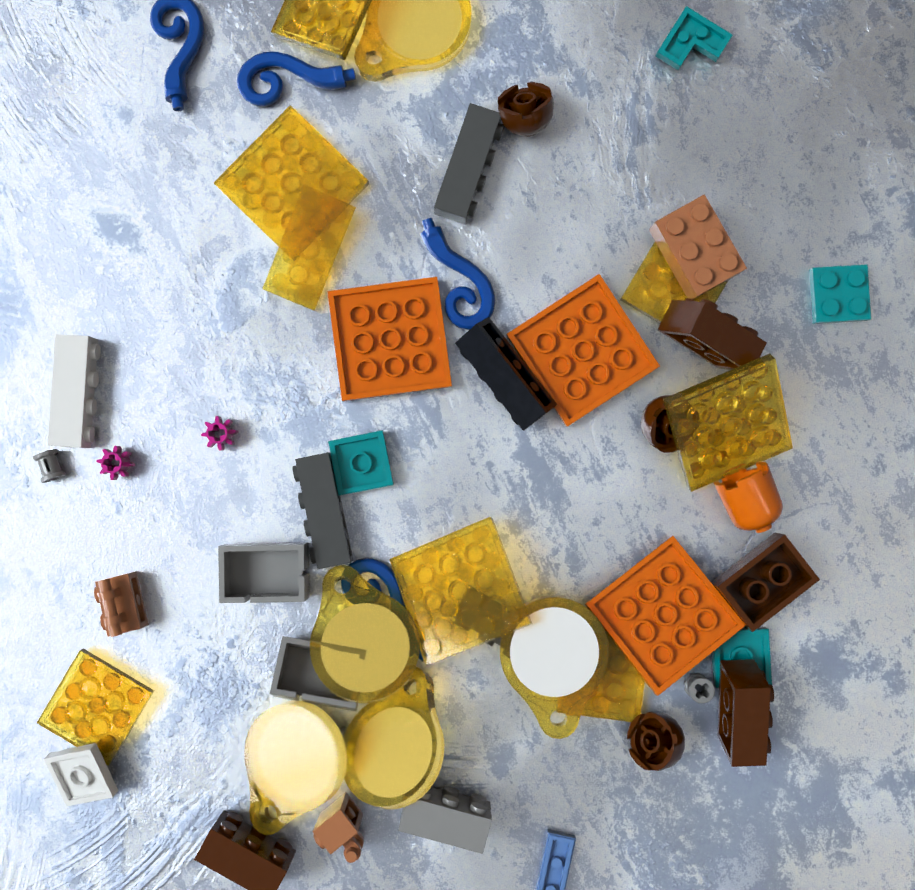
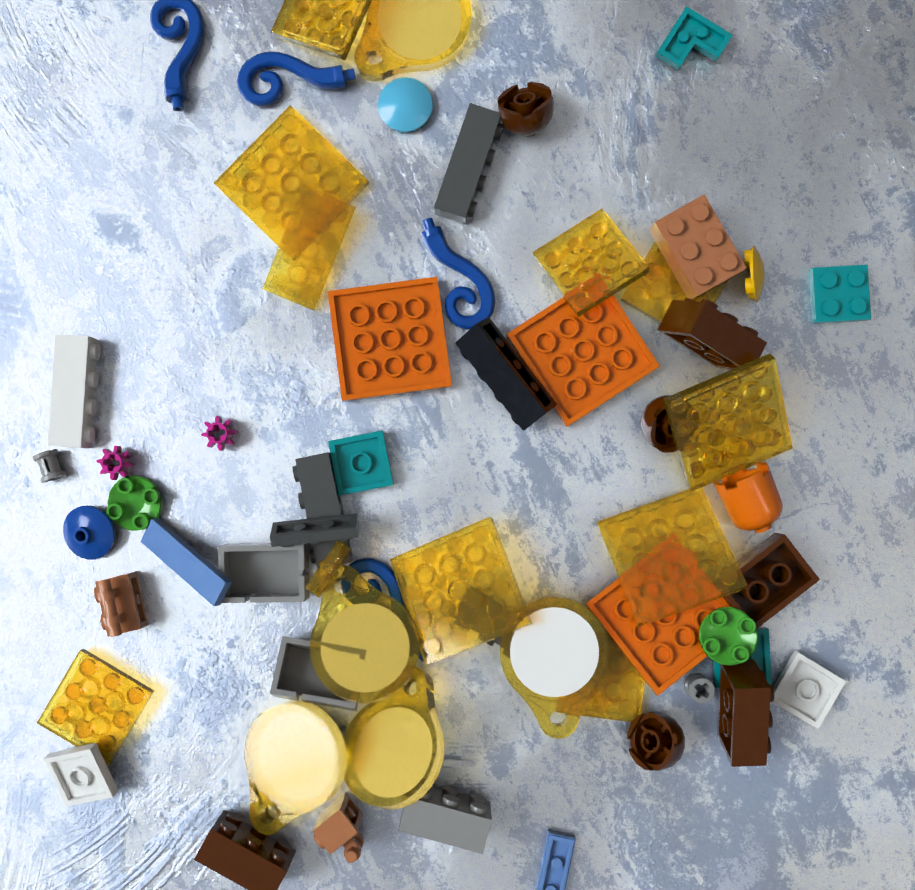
none -> blue dish [63,505,115,560]
none -> bright green dish [106,476,162,531]
none -> medium blue tile [140,518,232,606]
none -> dark grey plate [270,513,359,547]
none -> clear yellow pin [304,540,352,598]
none -> medium azure dish [378,77,433,134]
none -> clear yellow plate [532,209,649,317]
none -> clear yellow plate [597,485,748,627]
none -> bright green dish [699,607,758,665]
none -> yellow dish [744,246,765,302]
none -> white plate [773,651,846,729]

